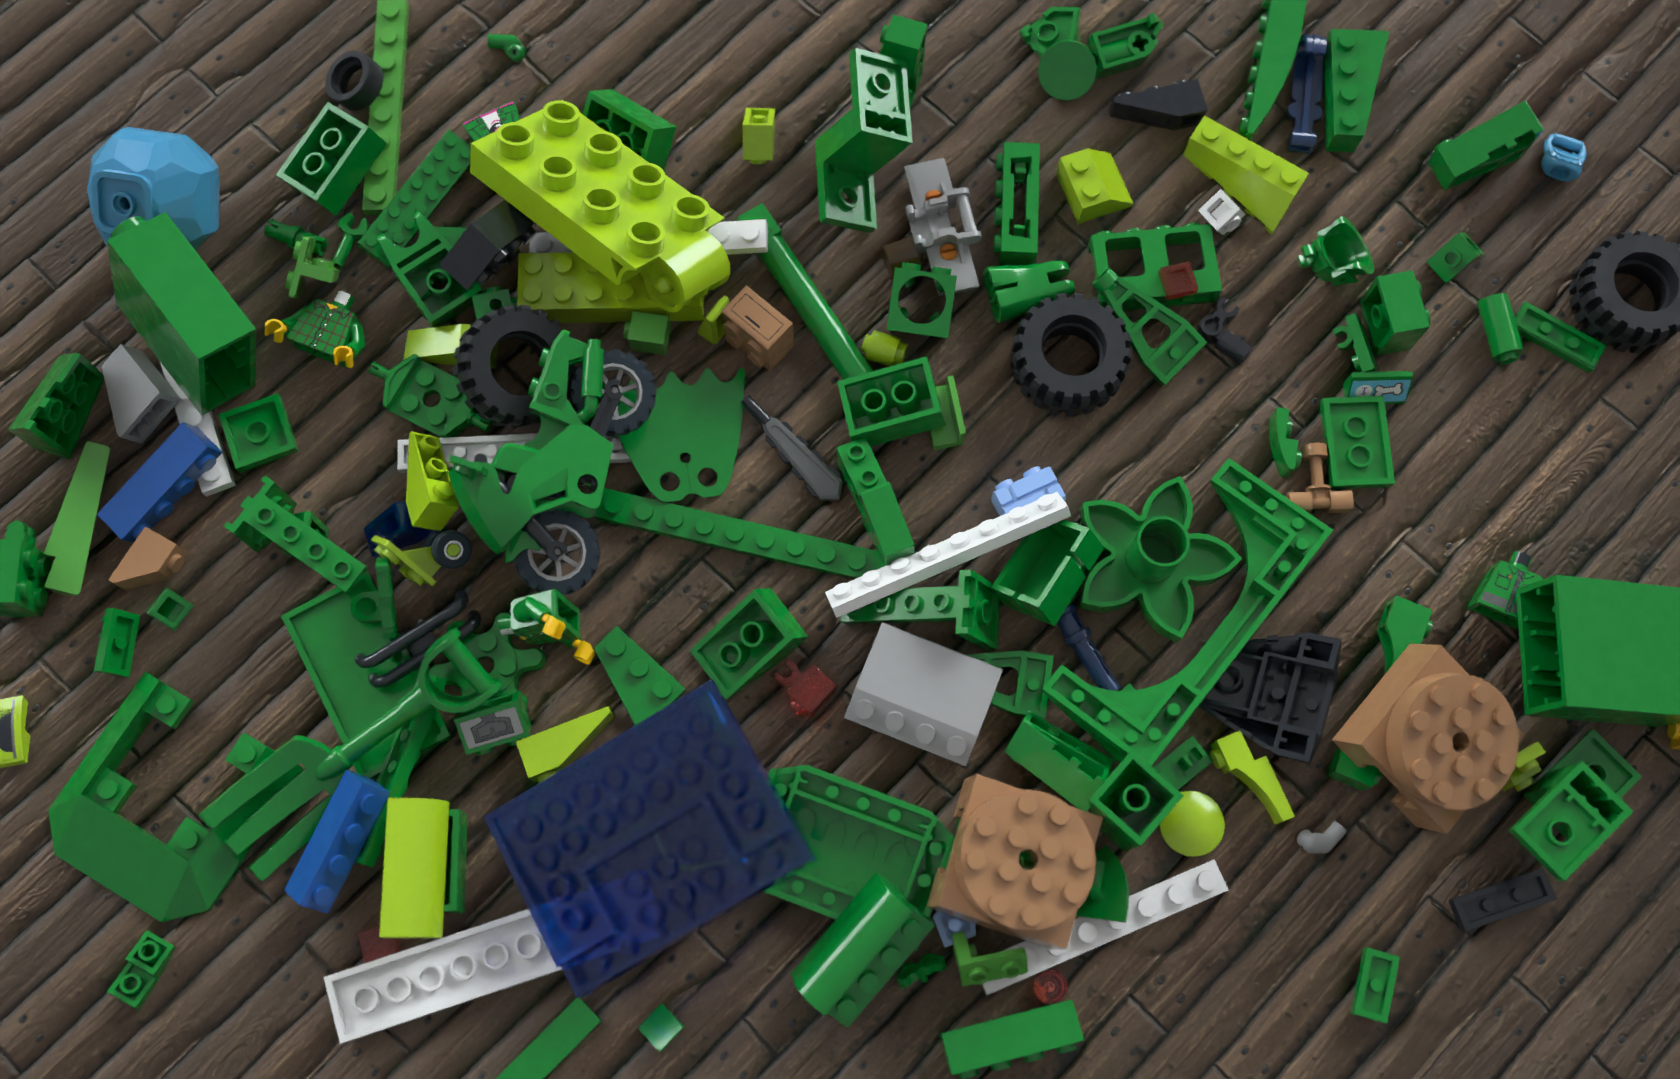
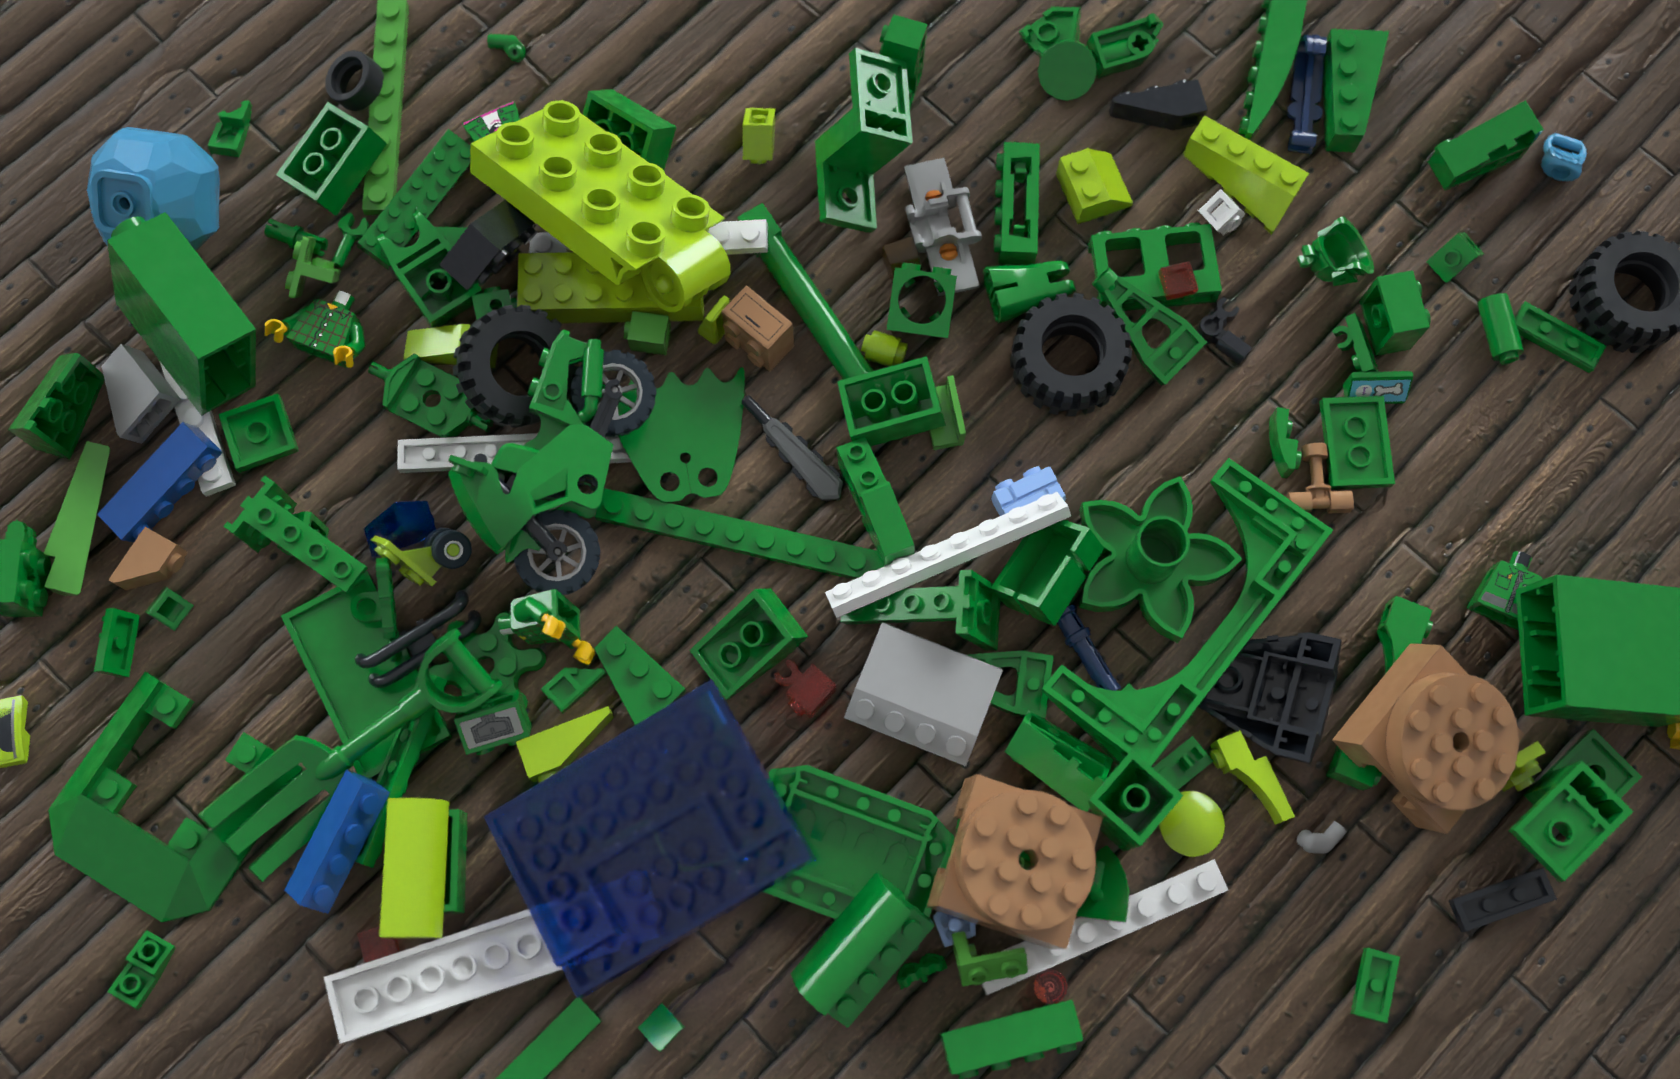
lime slope [406,431,459,531] -> none
none -> green slope [207,100,252,157]
none -> green tile [541,668,607,714]

